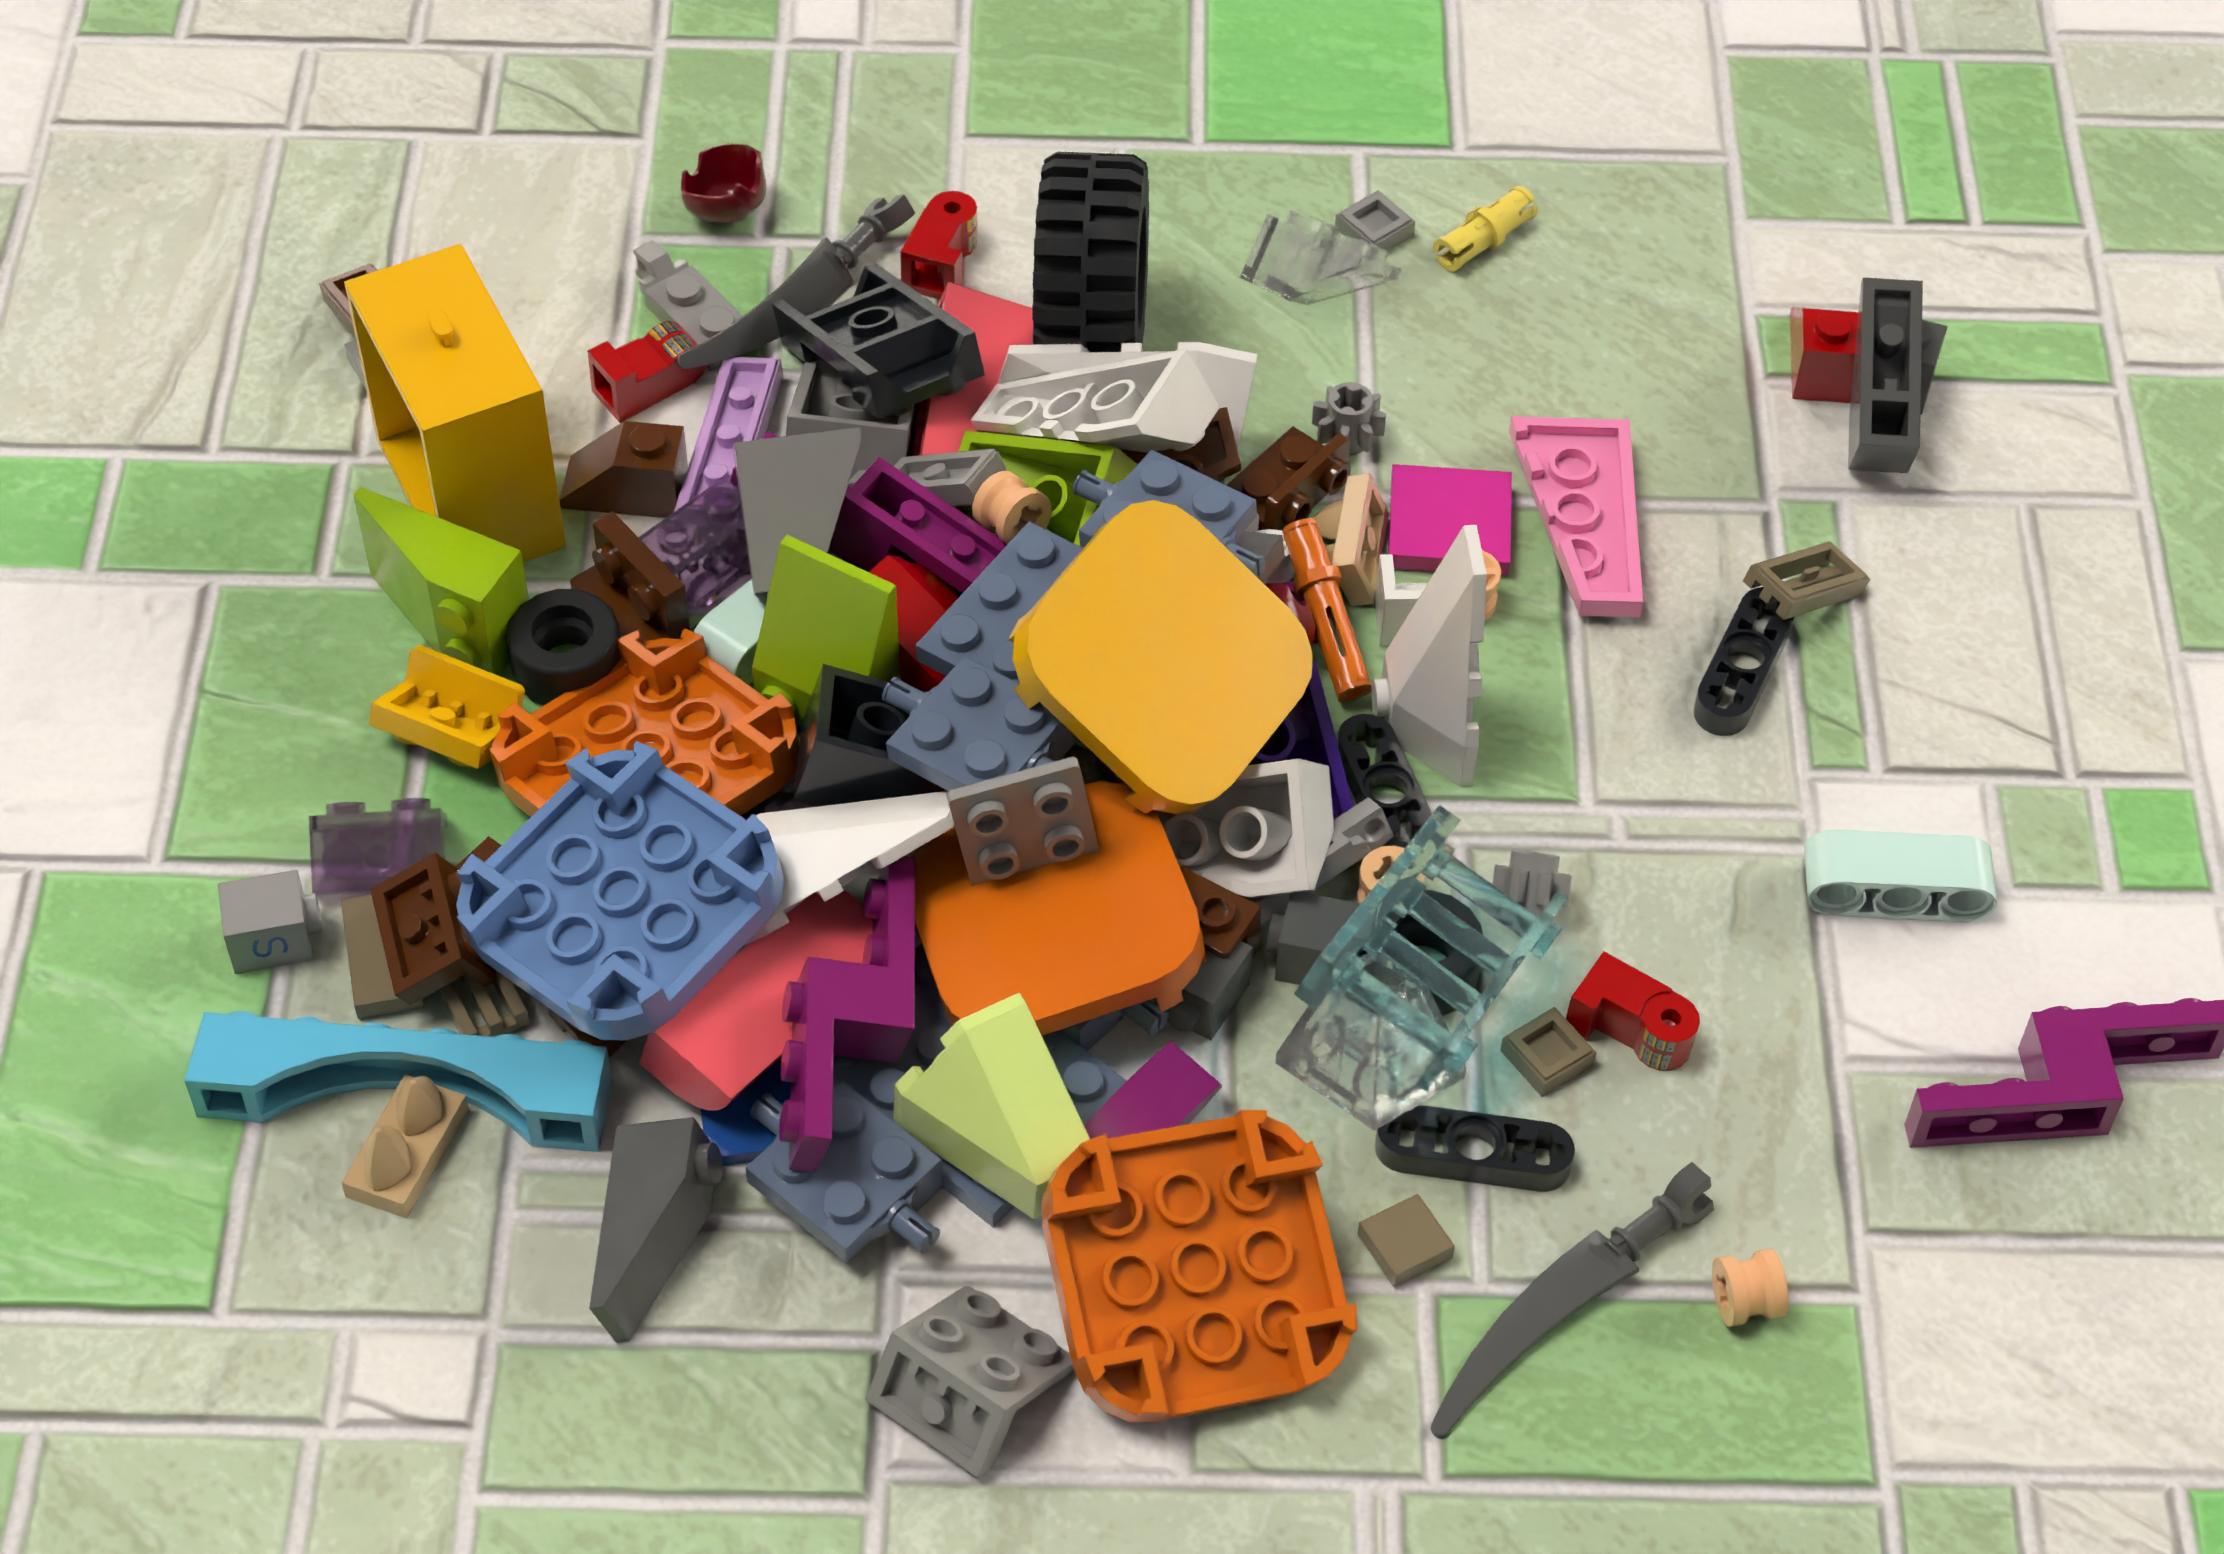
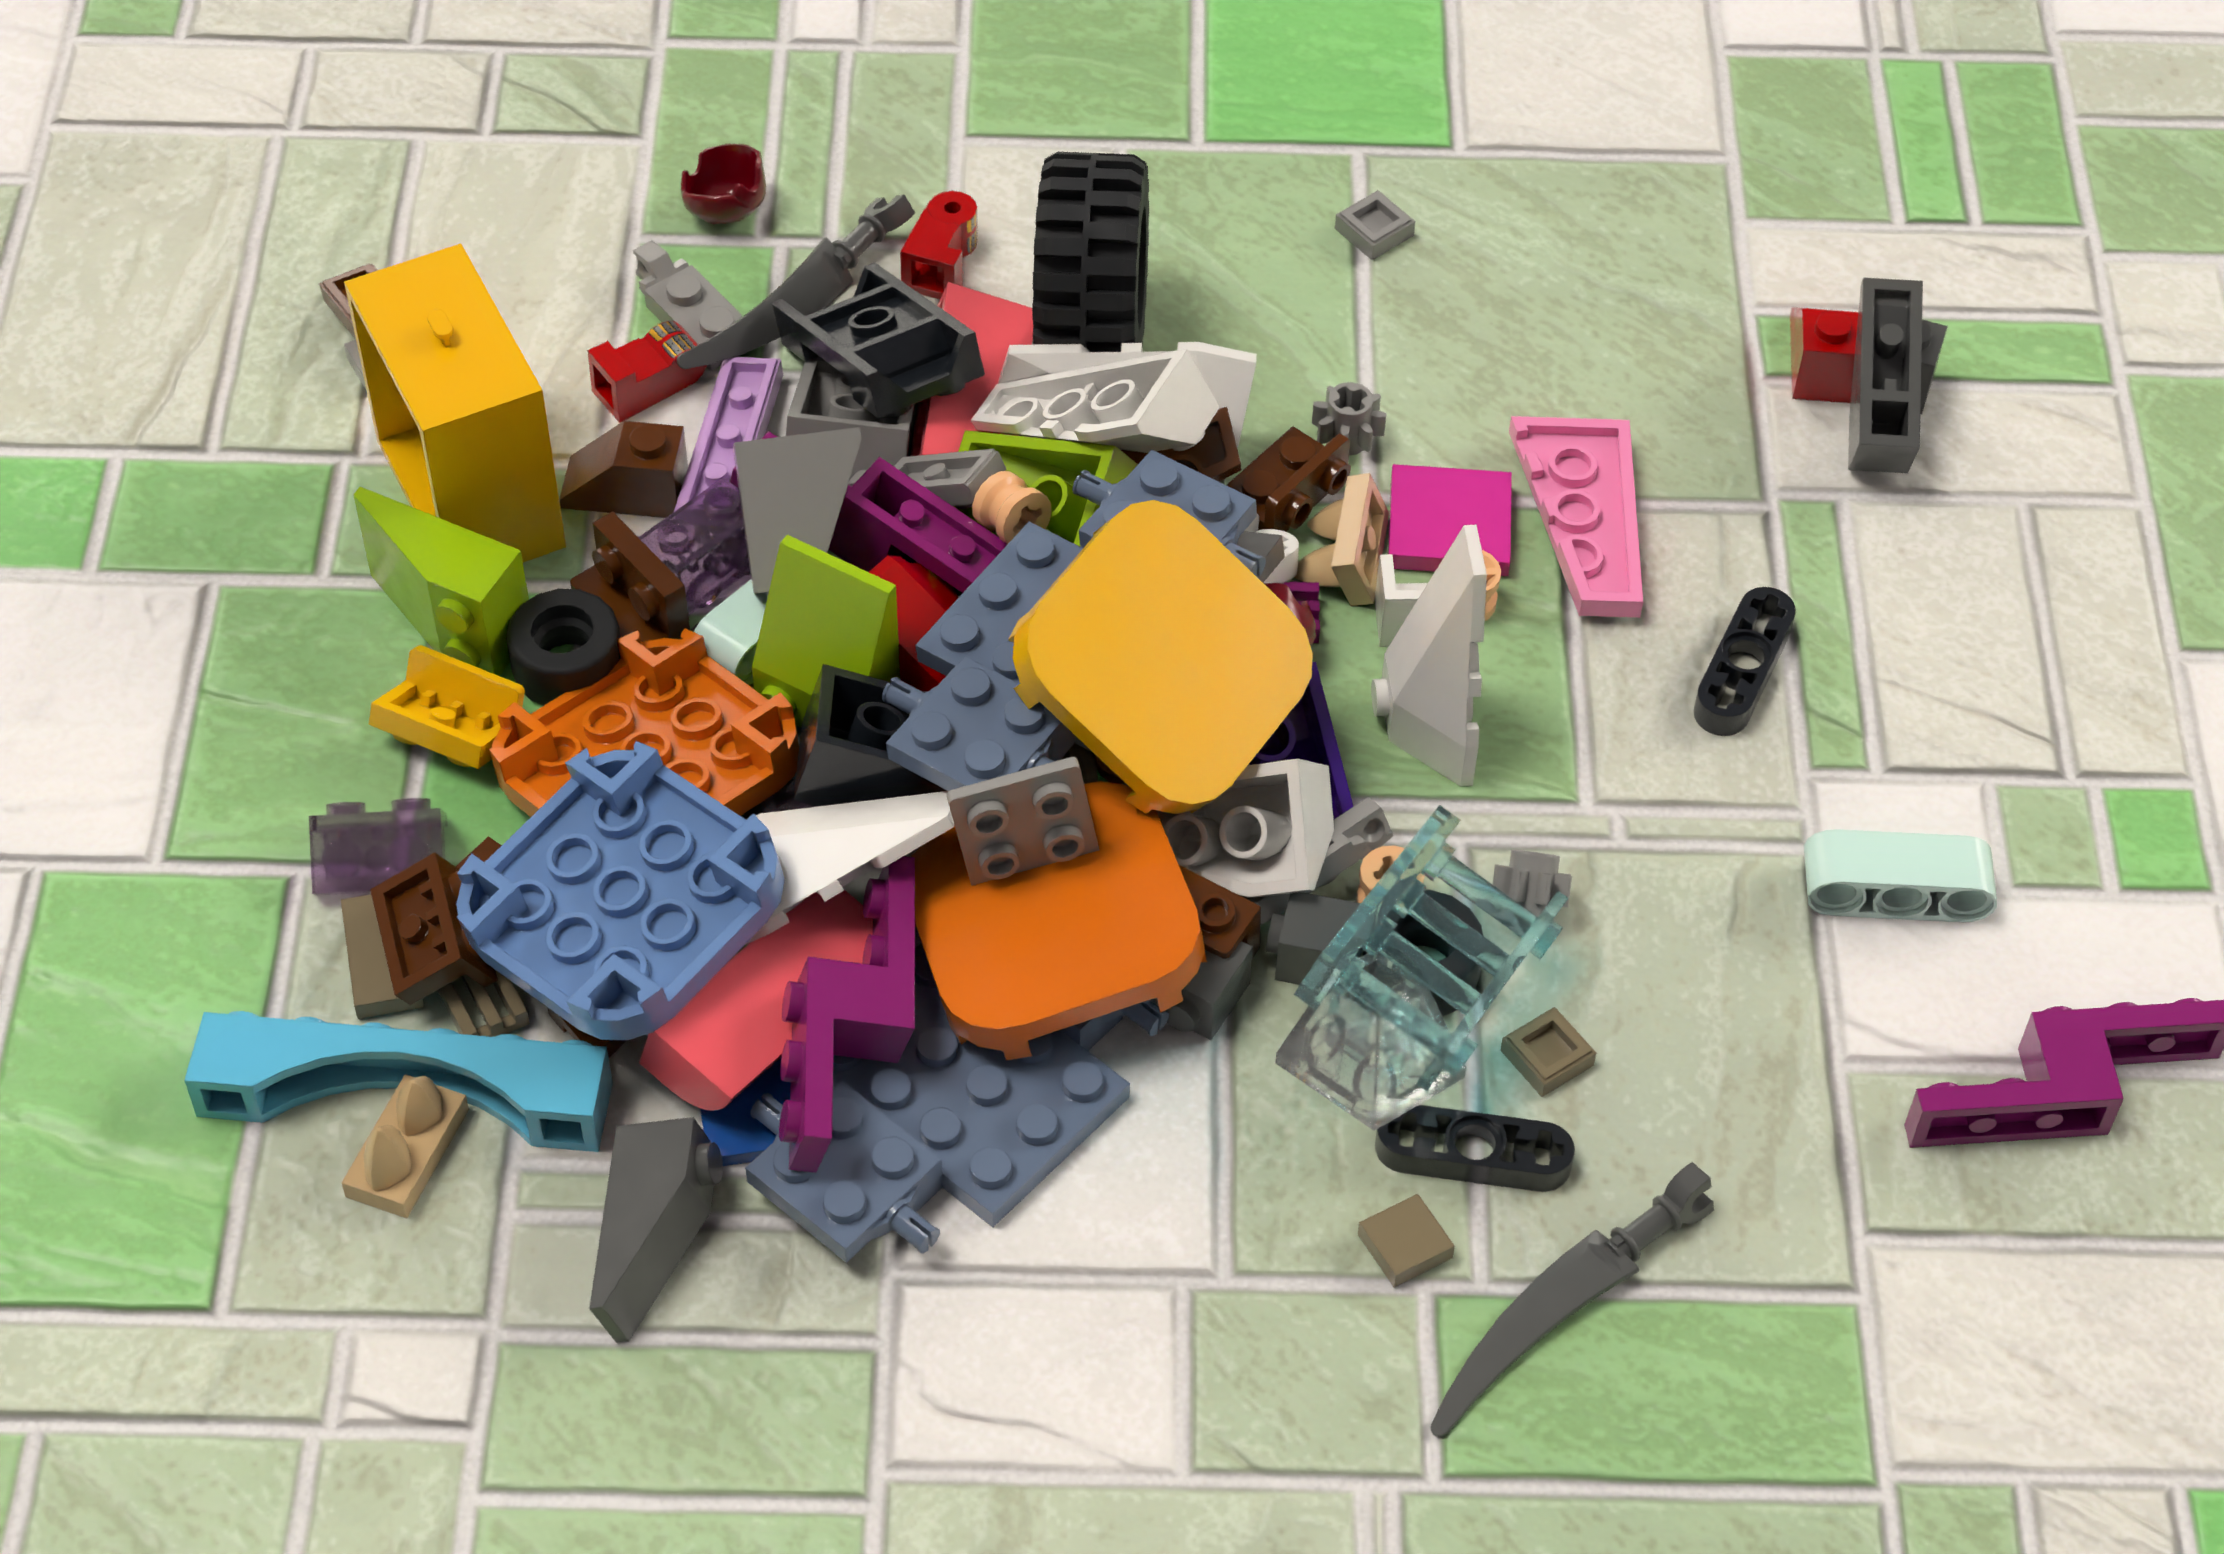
light grey brick [218,869,323,974] -> none
light grey bracket [865,1286,1073,1478] -> none
yellowish green slope [893,993,1090,1219] -> none
orange tile [1042,1110,1357,1422] -> none
magenta slope [1084,1041,1223,1139] -> none
clear slope [1240,210,1402,305] -> none
orange pin [1282,518,1372,702] -> none
black beam [1337,714,1440,872] -> none
light yellow pin [1433,186,1538,272] -> none
red leg [1566,951,1700,1071] -> none
light nougat wheel [1712,1248,1789,1327] -> none
dark tan tile [1743,542,1870,620] -> none

